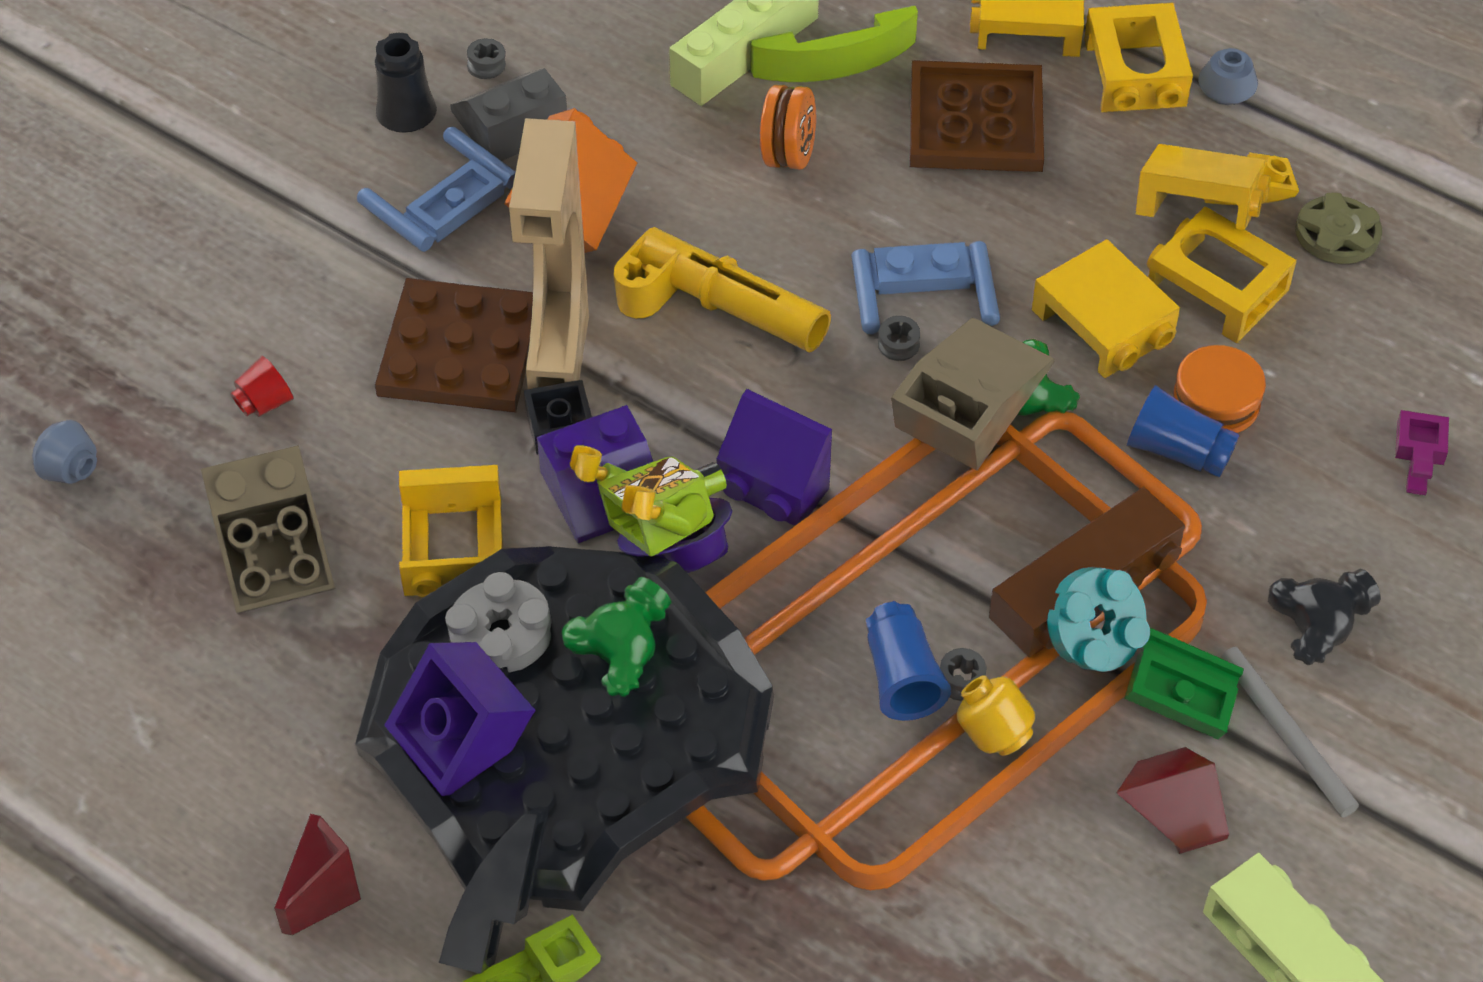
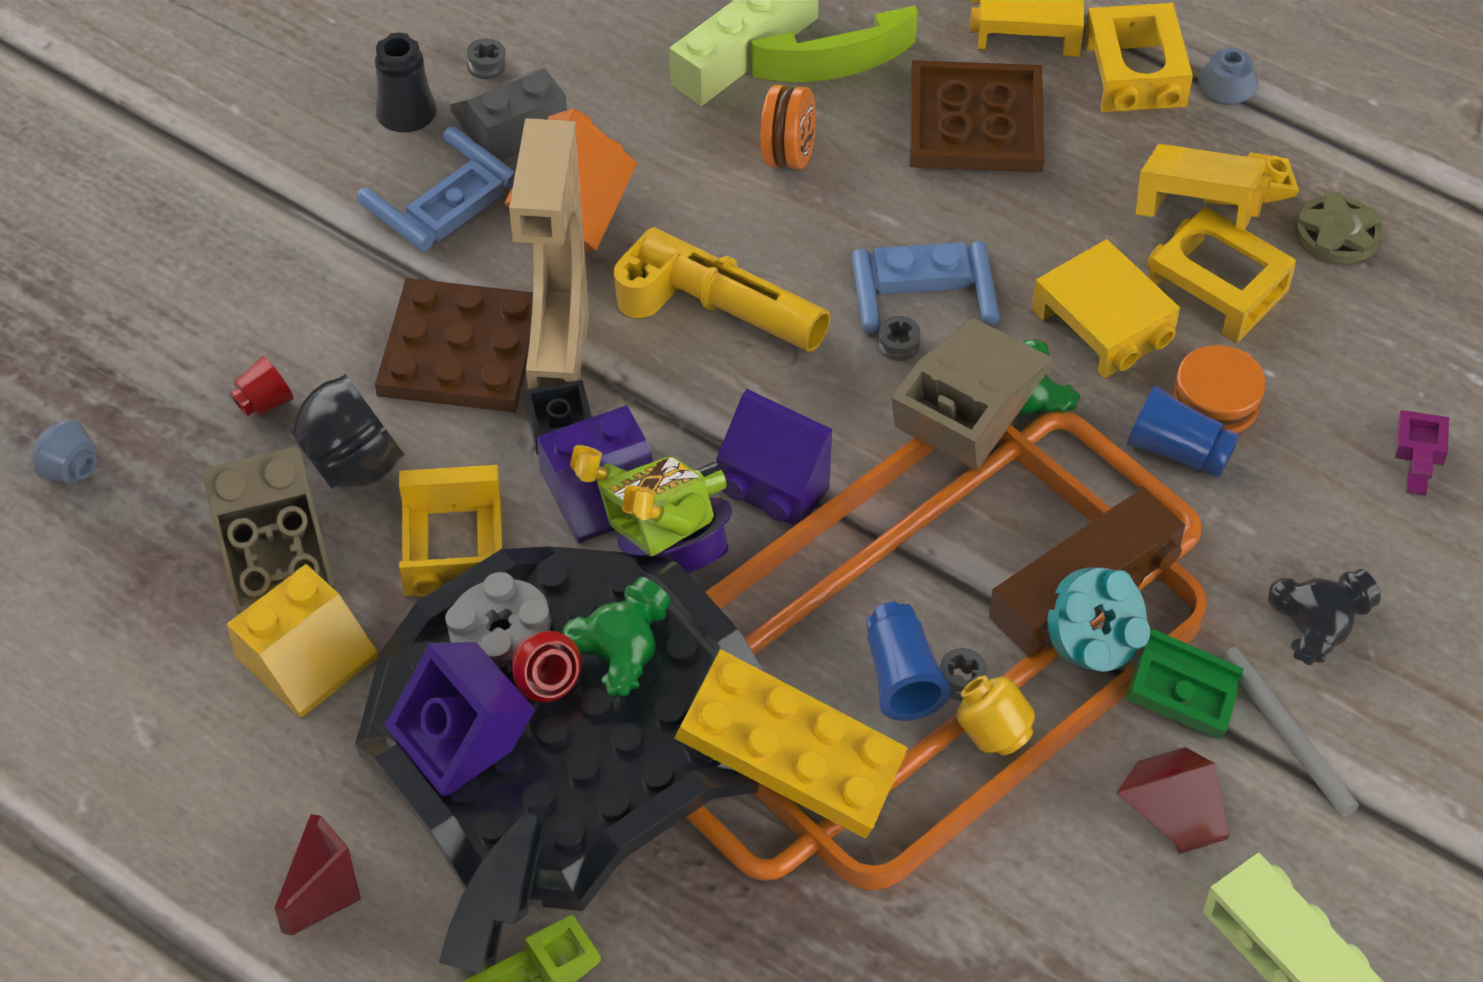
none -> yellow slope [226,564,379,719]
none -> black piece [291,374,405,489]
none -> red cone [512,631,582,702]
none -> yellow plate [674,649,908,839]

